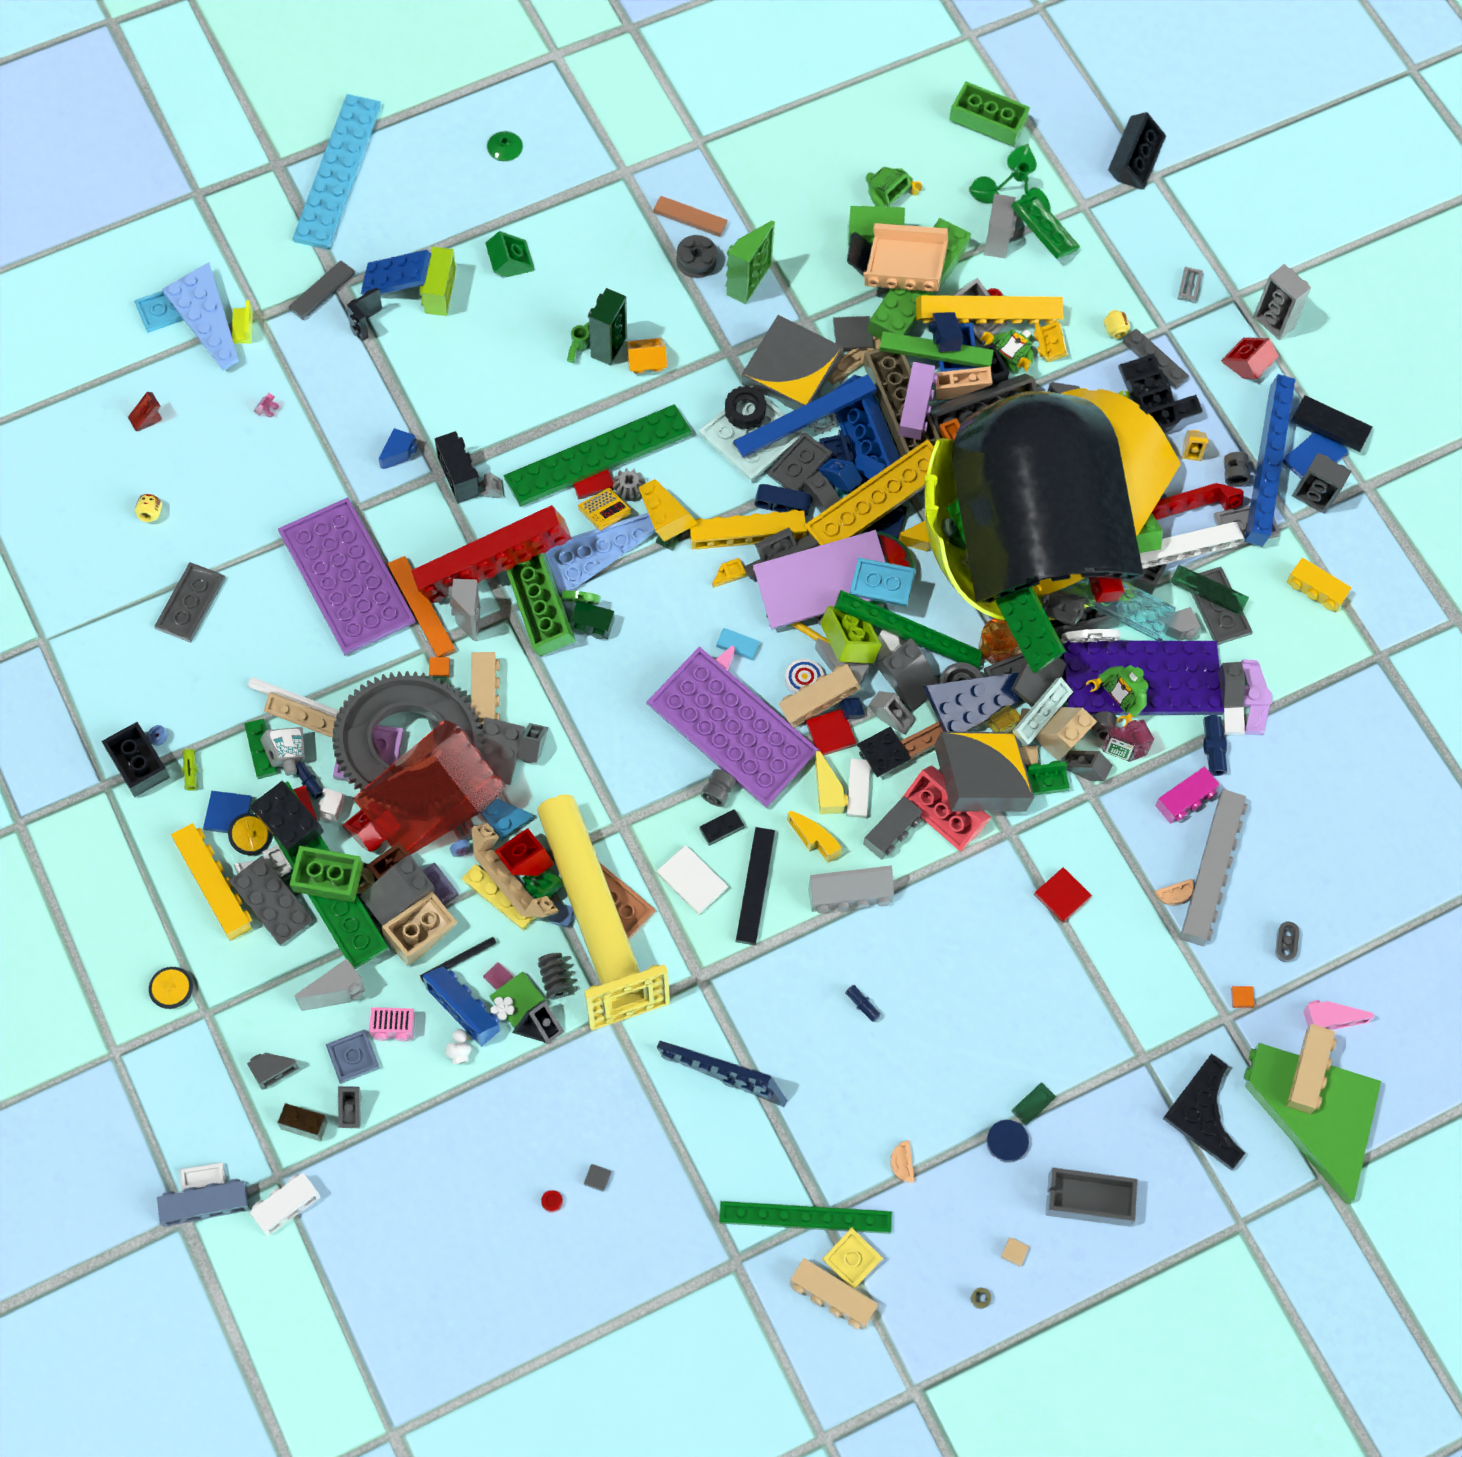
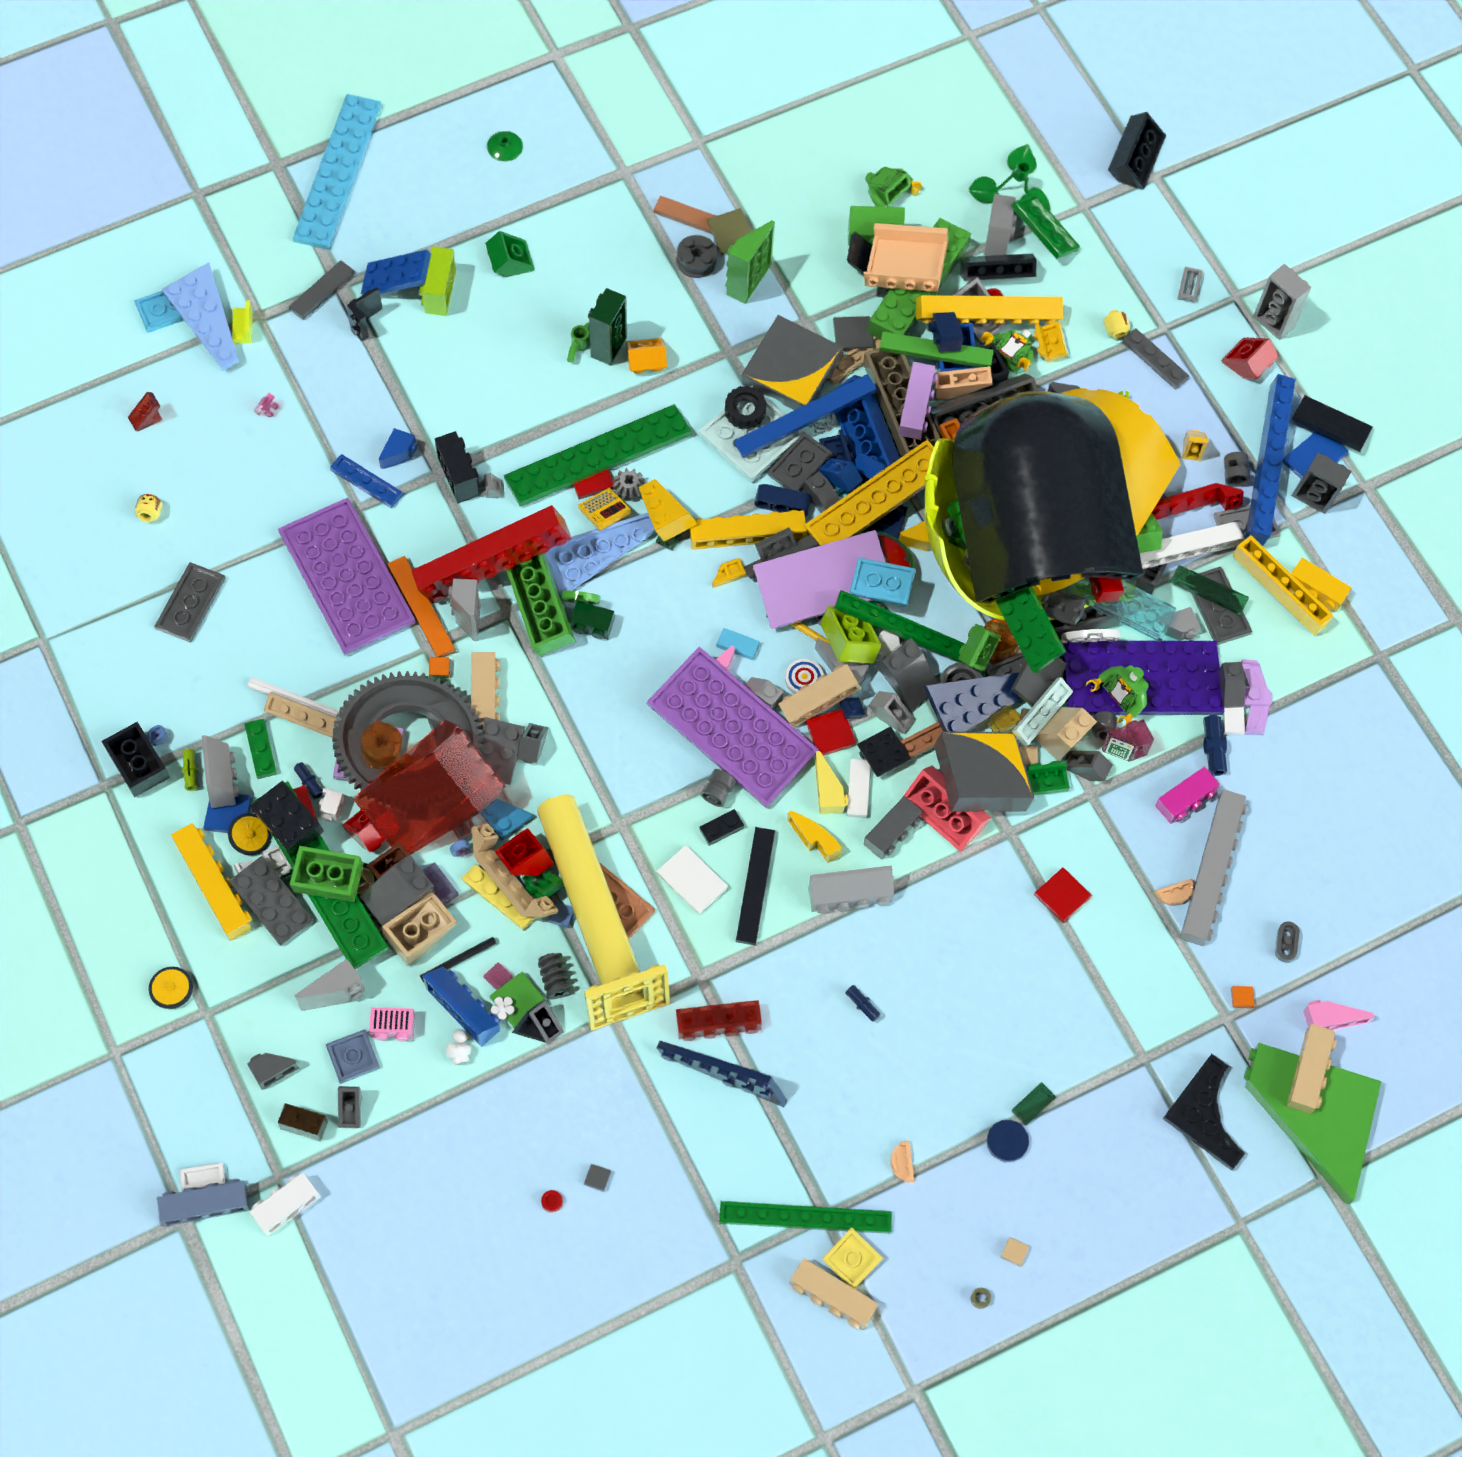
torso [260,727,305,775] -> none
bright green brick [949,81,1031,146] -> none
dark grey piece [1045,1167,1138,1227] -> none
black slope [1118,354,1203,433] -> none
none -> light grey slope [202,735,239,808]
none -> blue tile [330,454,403,509]
none -> clear orange brick [360,721,402,770]
none -> clear red brick [676,1000,762,1041]
none -> olive slope [707,208,751,256]
none -> light grey slope [745,677,783,710]
none -> bright green slope [958,624,1001,671]
none -> black brick [960,253,1037,281]
none -> yellow brick [1233,535,1333,636]

